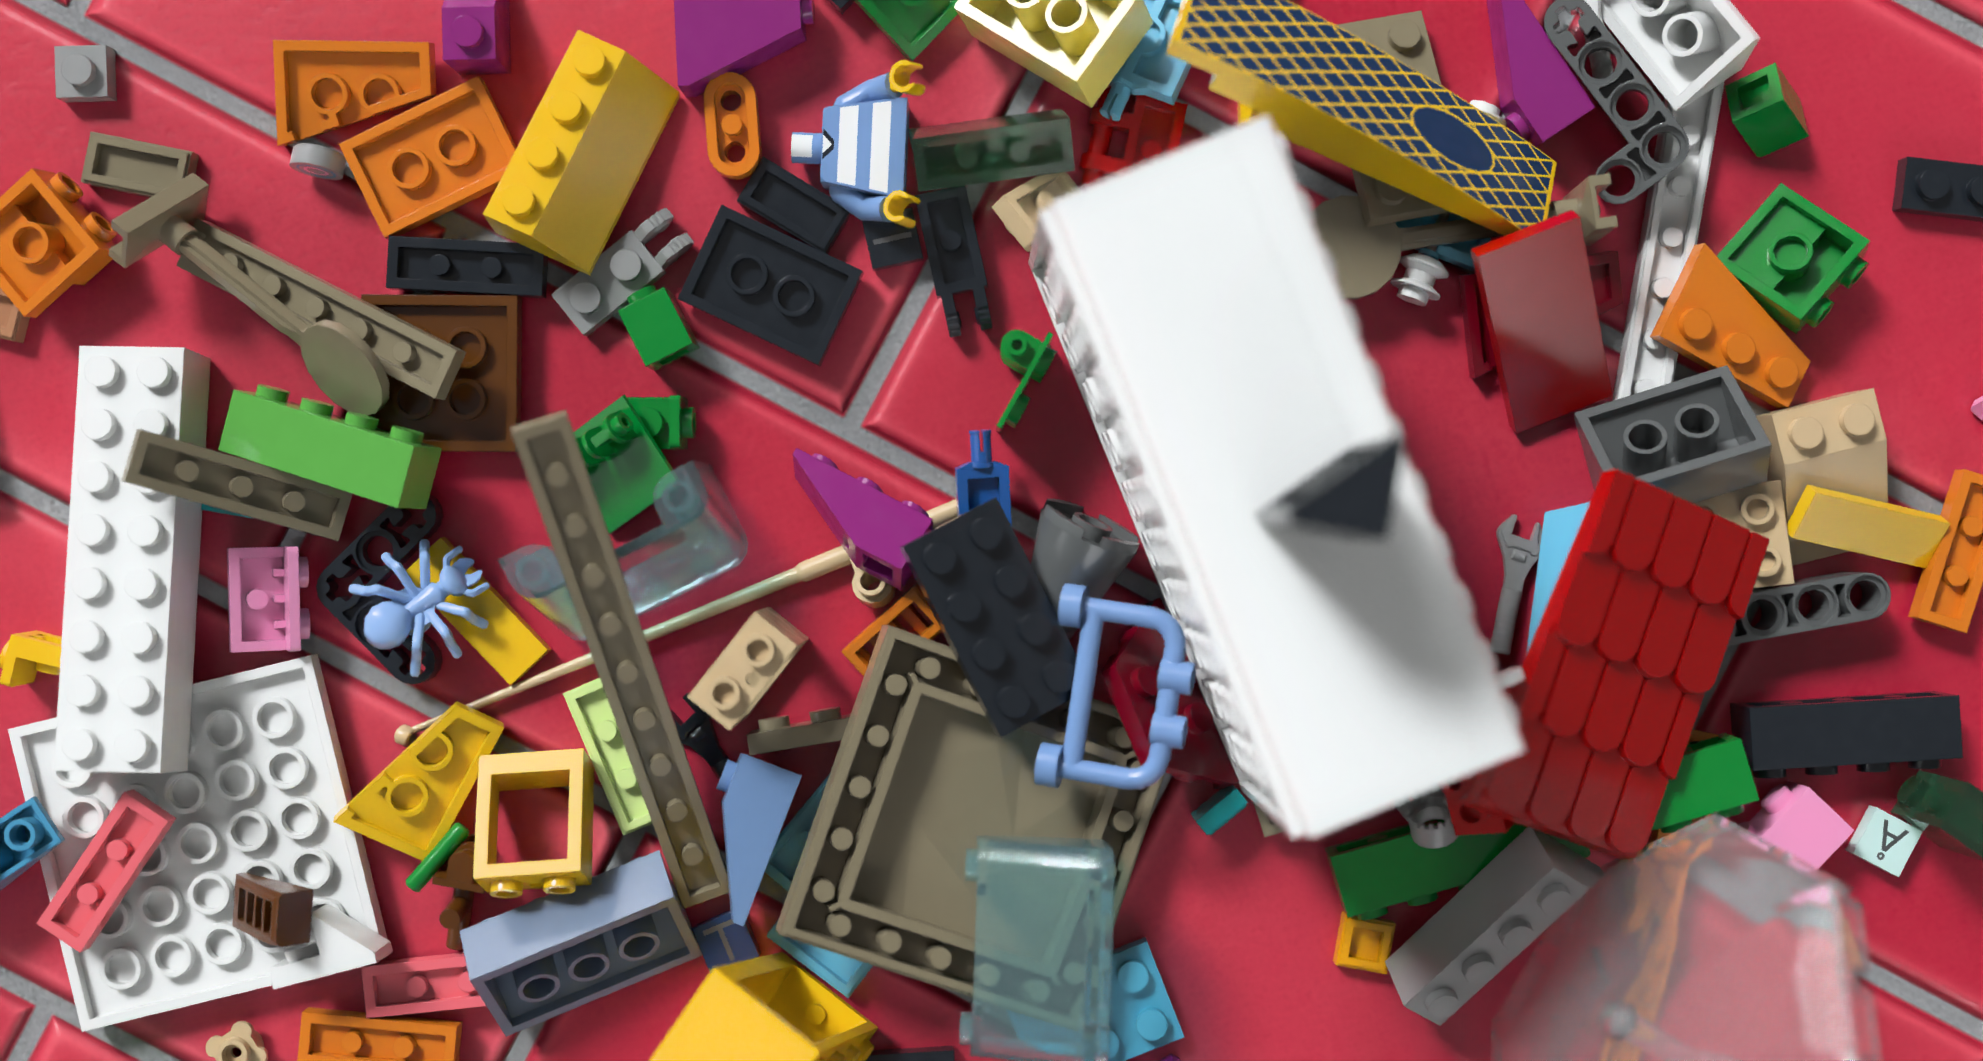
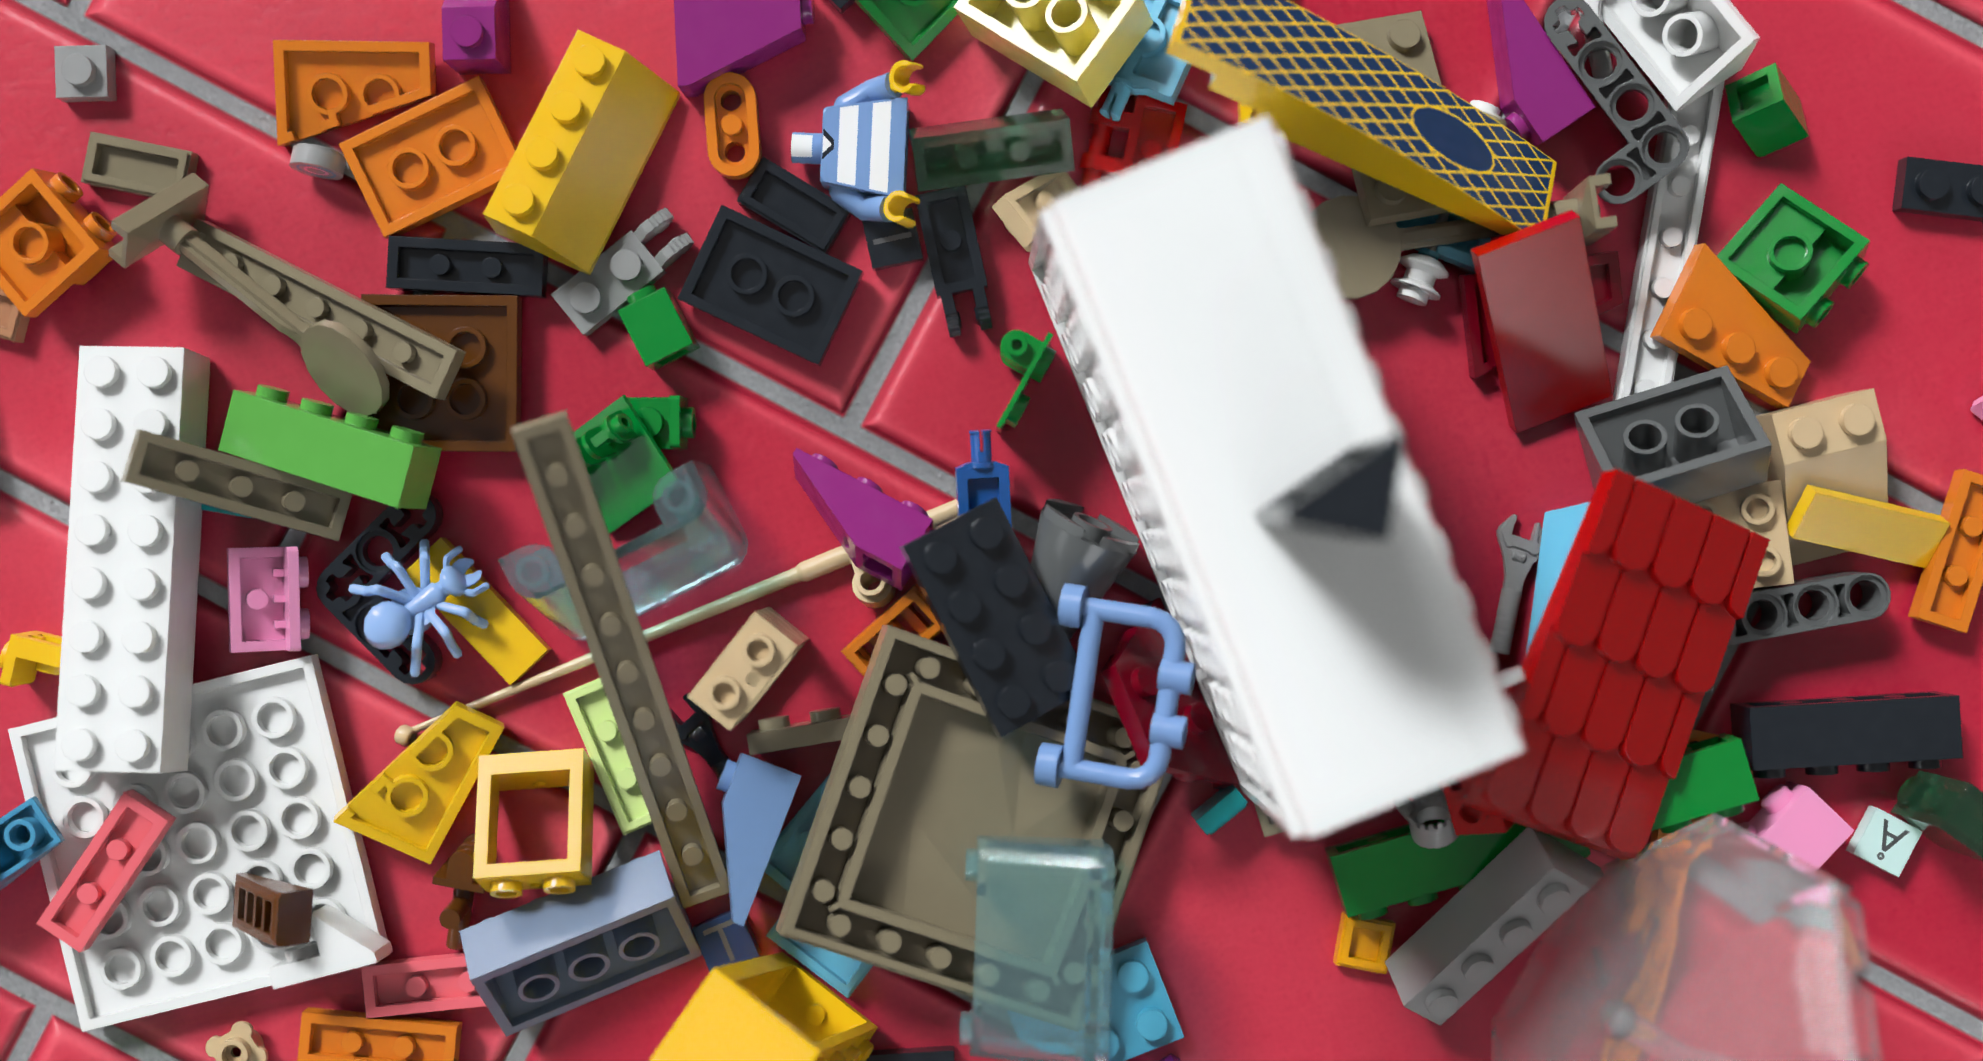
green piece [406,822,469,892] -> none

